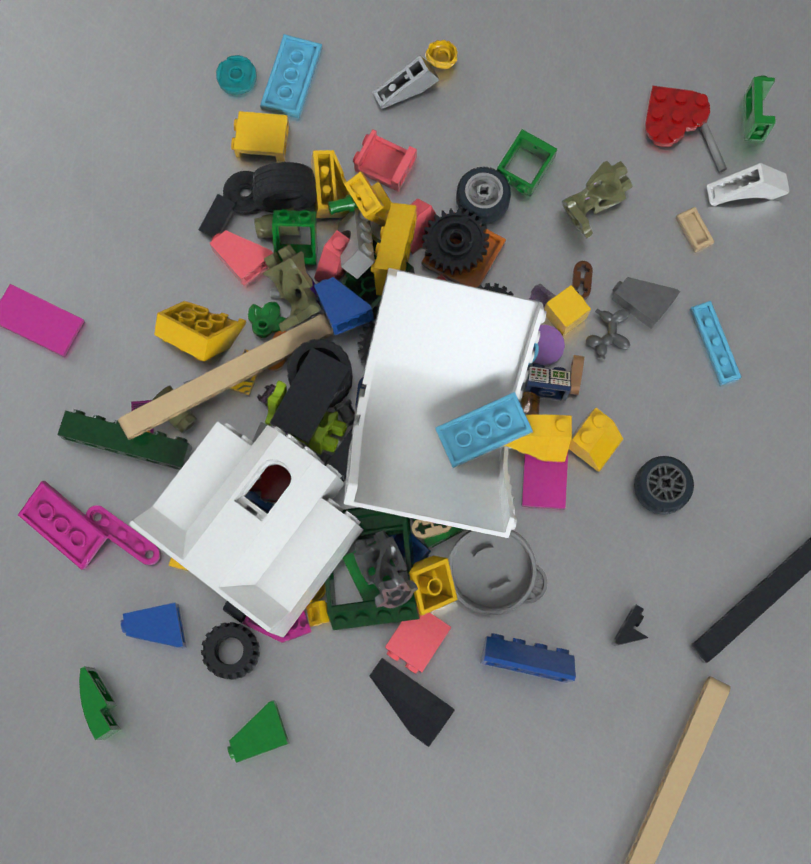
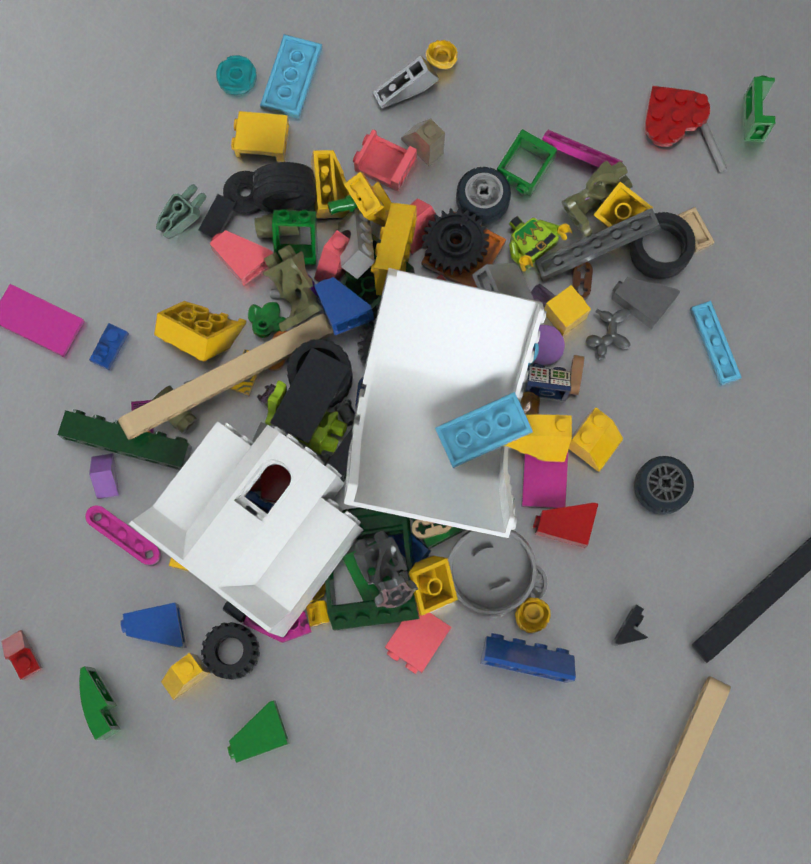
dark pink tile [18,481,109,570] -> none
black wedge [369,658,455,747] -> none
white arch [707,163,790,206] -> none
none -> red slope [1,630,42,680]
none -> blue plate [89,323,129,370]
none -> medium lavender slope [89,453,119,499]
none -> sand green hinge [156,184,207,238]
none -> yellow slope [161,653,210,700]
none -> dark tan slope [401,118,445,166]
none -> light grey panel [472,263,534,300]
none -> torso [509,216,573,272]
none -> yellow hair [515,597,551,633]
none -> red slope [533,502,598,548]
none -> dark grey plate [535,208,661,281]
none -> dark pink plate [542,129,623,167]
none -> yellow slope [594,182,653,228]
none -> black tyre [630,212,696,279]

